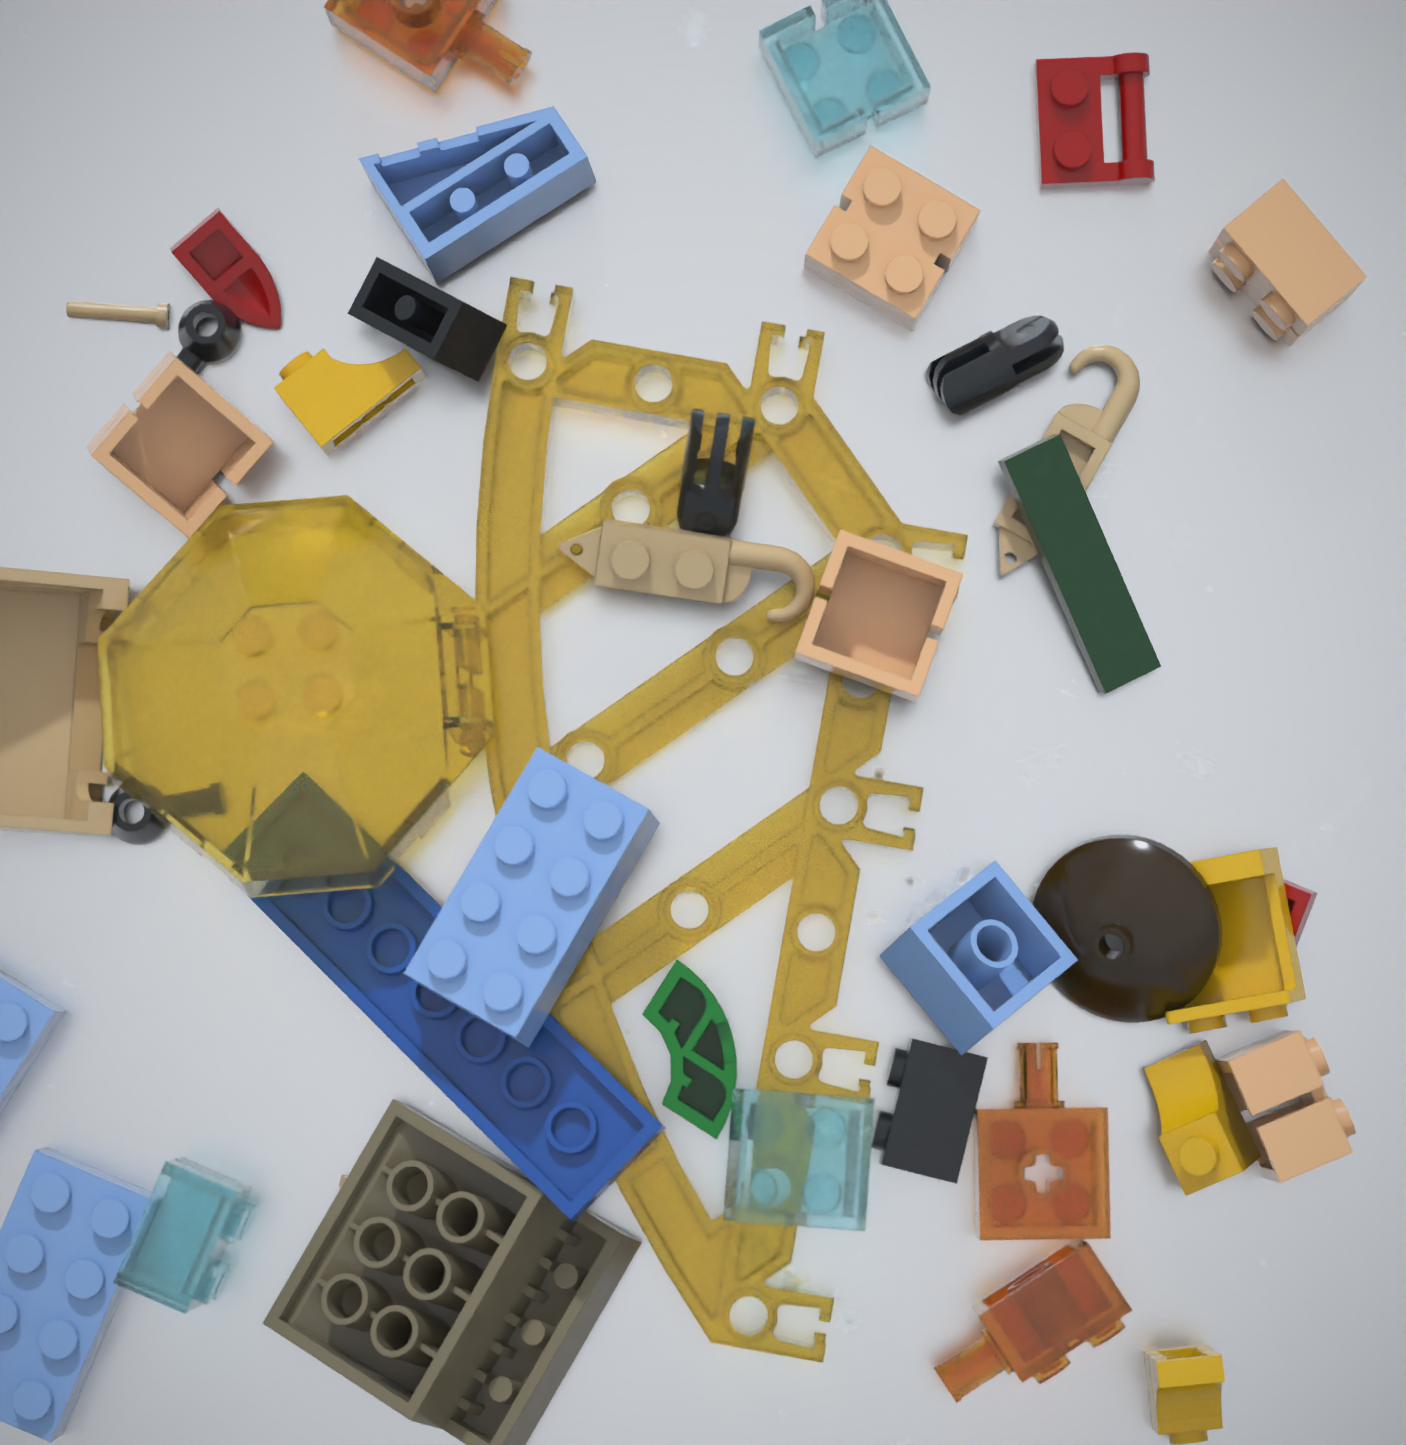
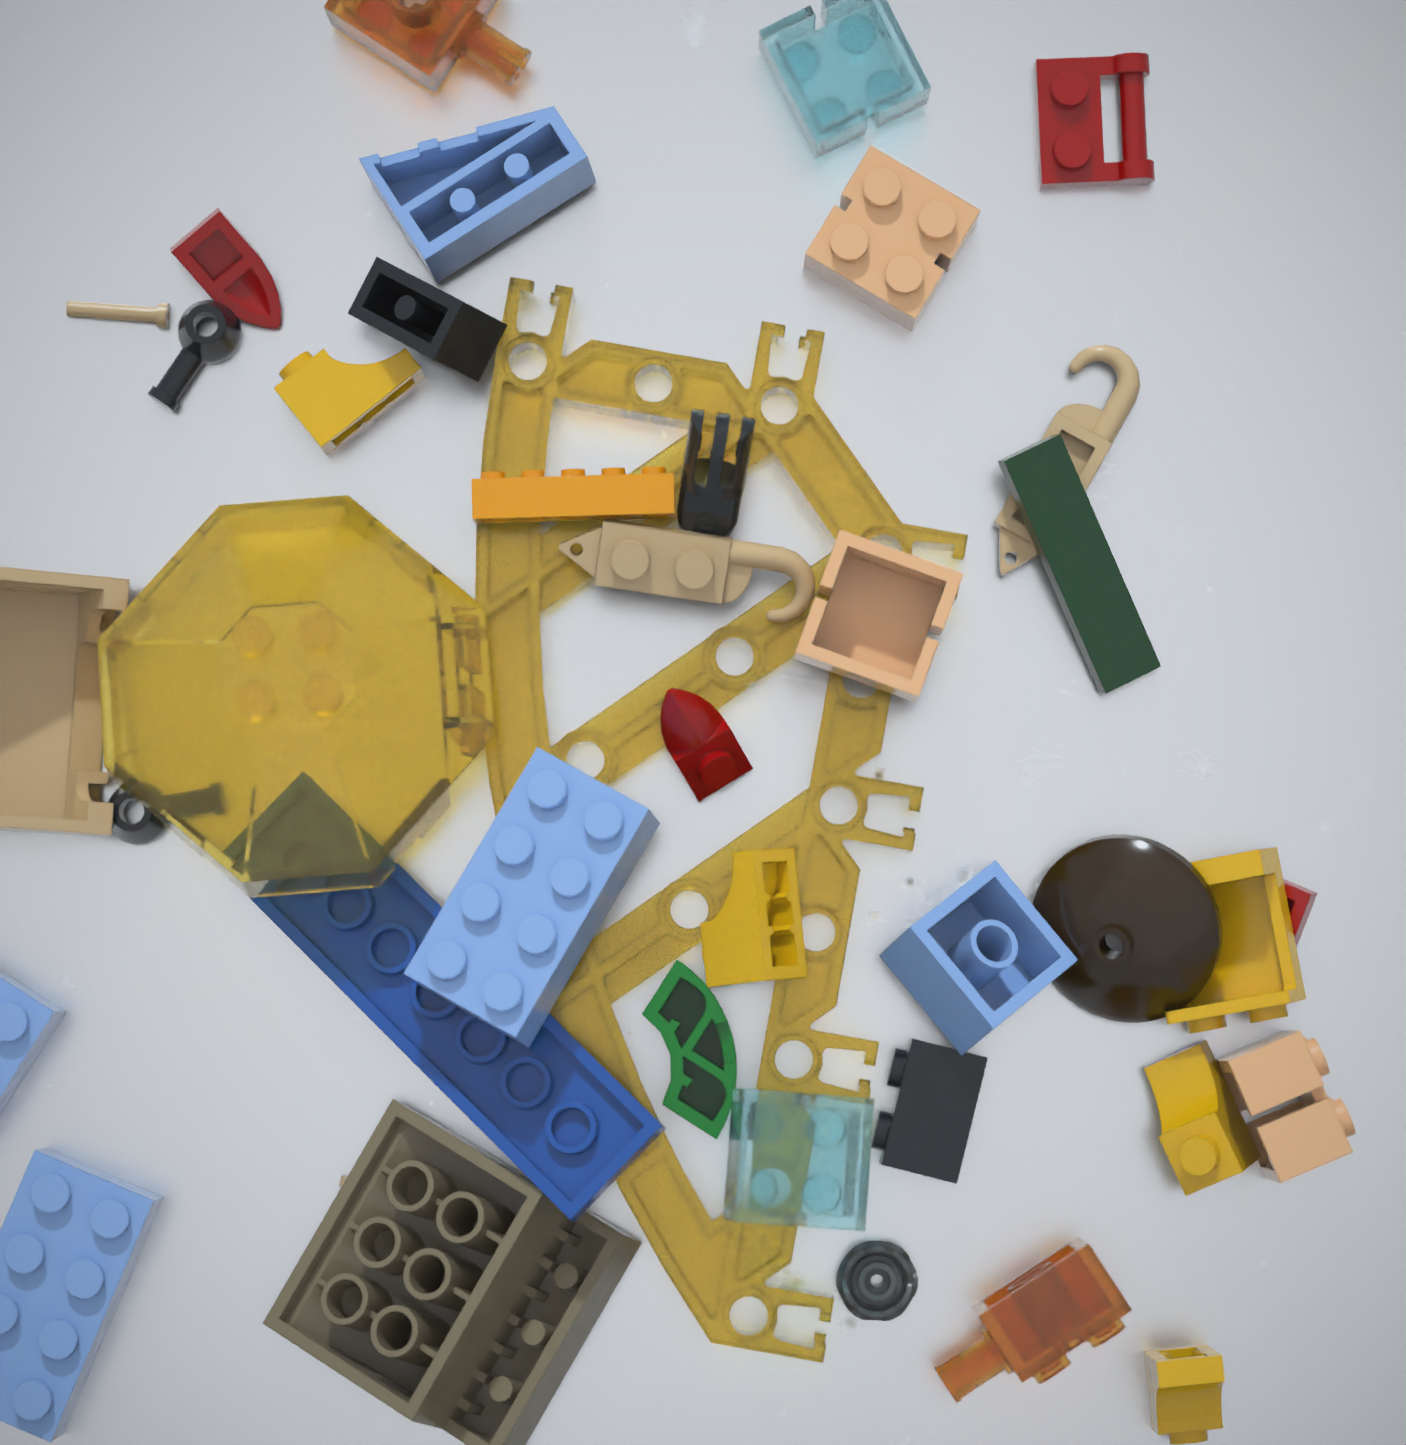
light nougat piece [86,351,274,539] -> none
clear light blue piece [113,1157,256,1314] -> none
black arm [926,315,1064,416] -> none
clear orange brick [973,1042,1111,1241] -> none
light nougat piece [1209,179,1367,347] -> none
none -> light orange piece [471,466,675,524]
none -> red plate [660,688,753,802]
none -> yellow arch [700,848,808,987]
none -> dark grey plate [836,1241,918,1321]

